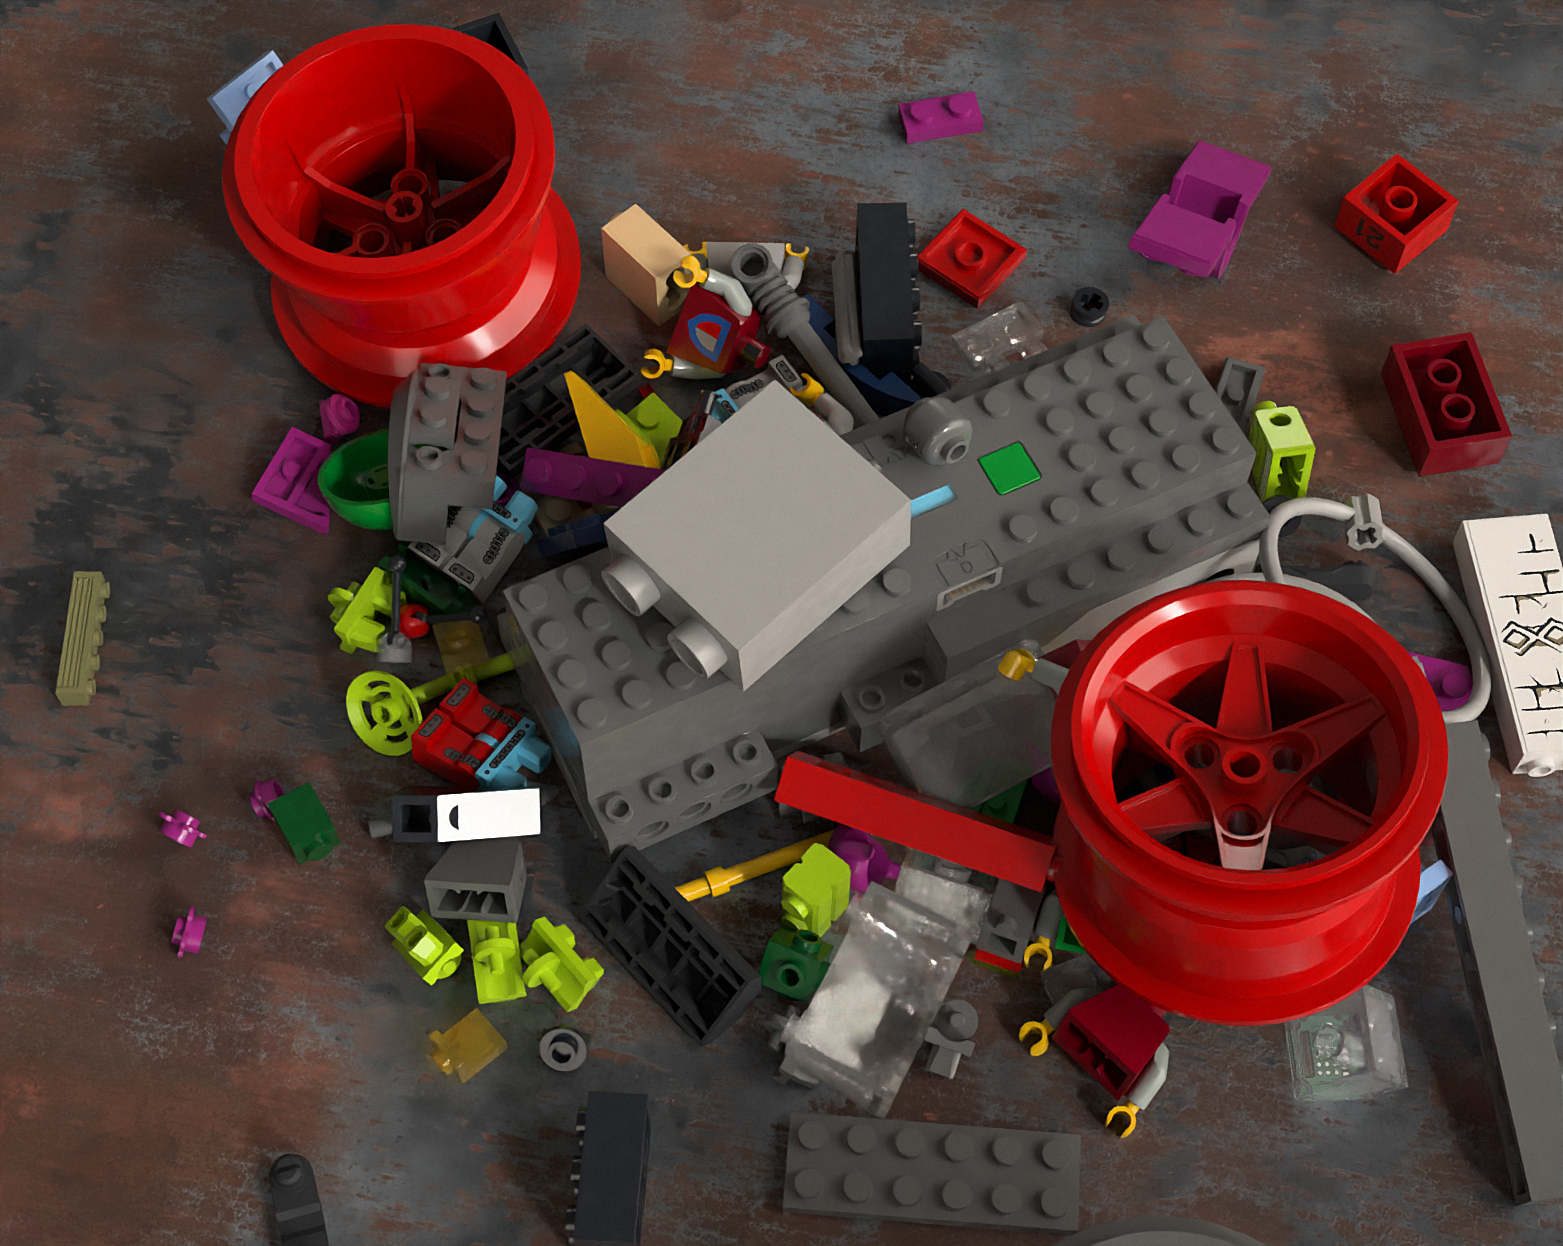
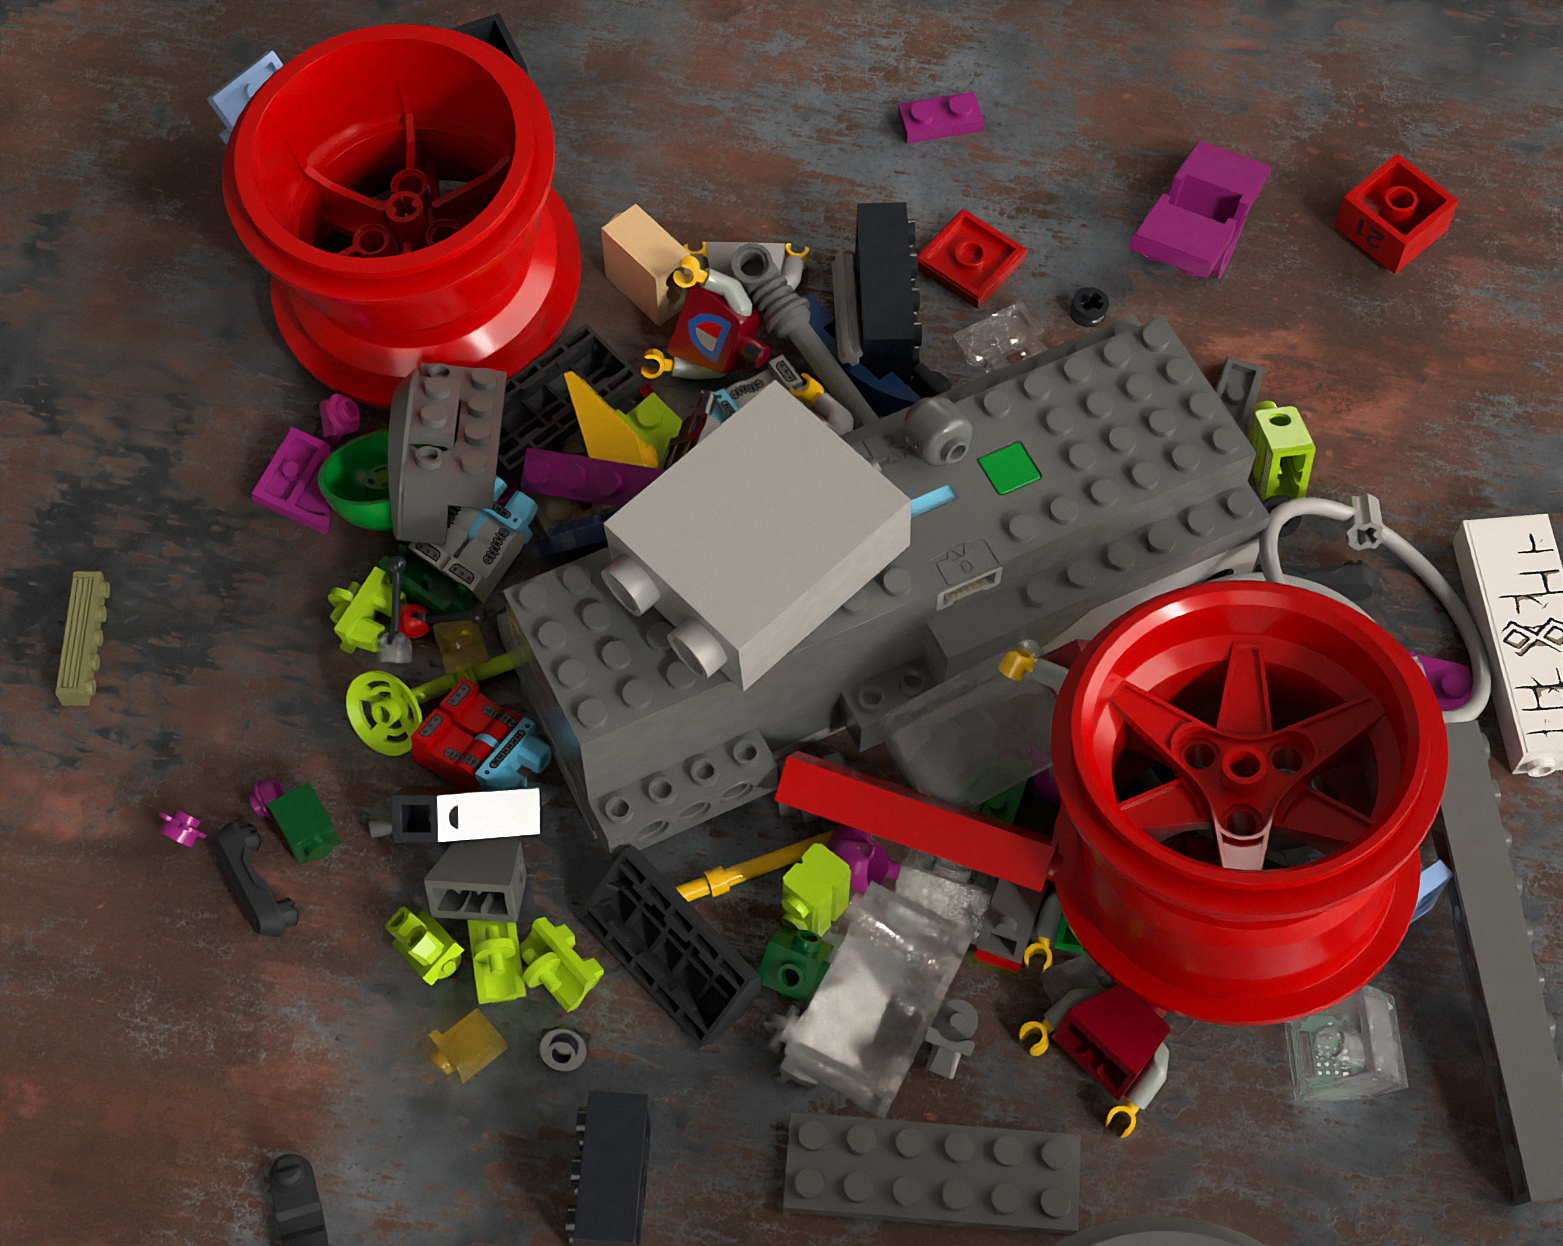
magenta plate [171,906,207,958] -> none
dark red brick [1381,332,1512,477] -> none
none -> black piece [212,822,300,937]

